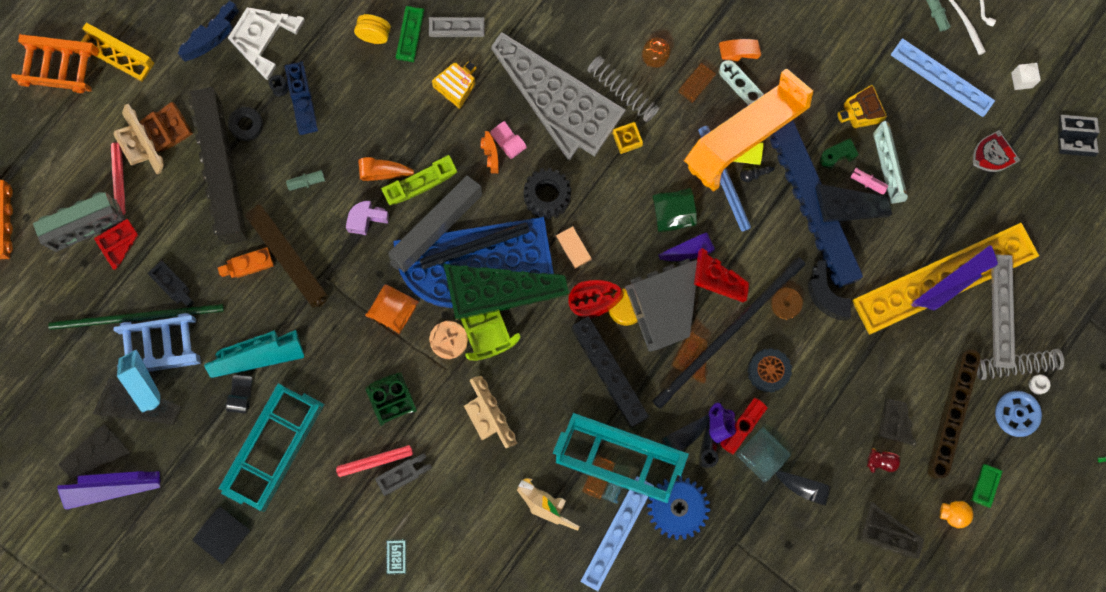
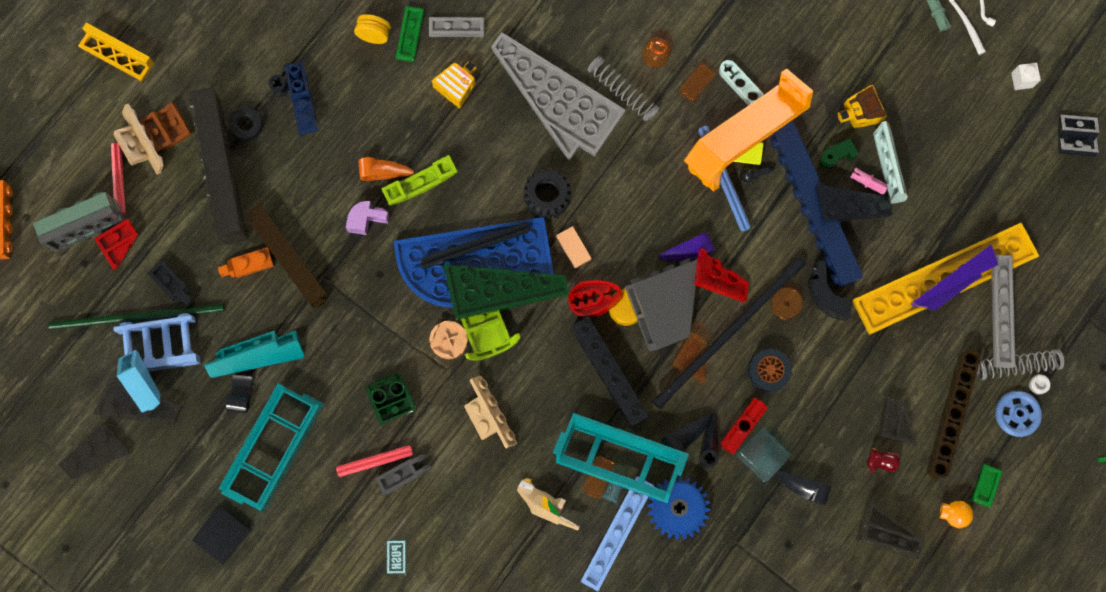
orange fence [11,34,99,93] -> none
wedge [58,471,160,509] -> none
dark blue slope [178,0,239,62] -> none
white wing [228,7,305,80] -> none
sand green axle [286,170,325,191] -> none
orange slope [365,284,419,334] -> none
dark grey brick [388,176,482,273] -> none
orange slope [481,131,499,174] -> none
bright pink panel [490,121,527,159] -> none
yellow piece [612,122,643,154] -> none
dark green slope [652,188,697,232] -> none
dark purple piece [709,403,736,443] -> none
orange slope [719,39,761,61] -> none
light blue plate [891,38,995,117] -> none
shield [973,130,1020,172] -> none

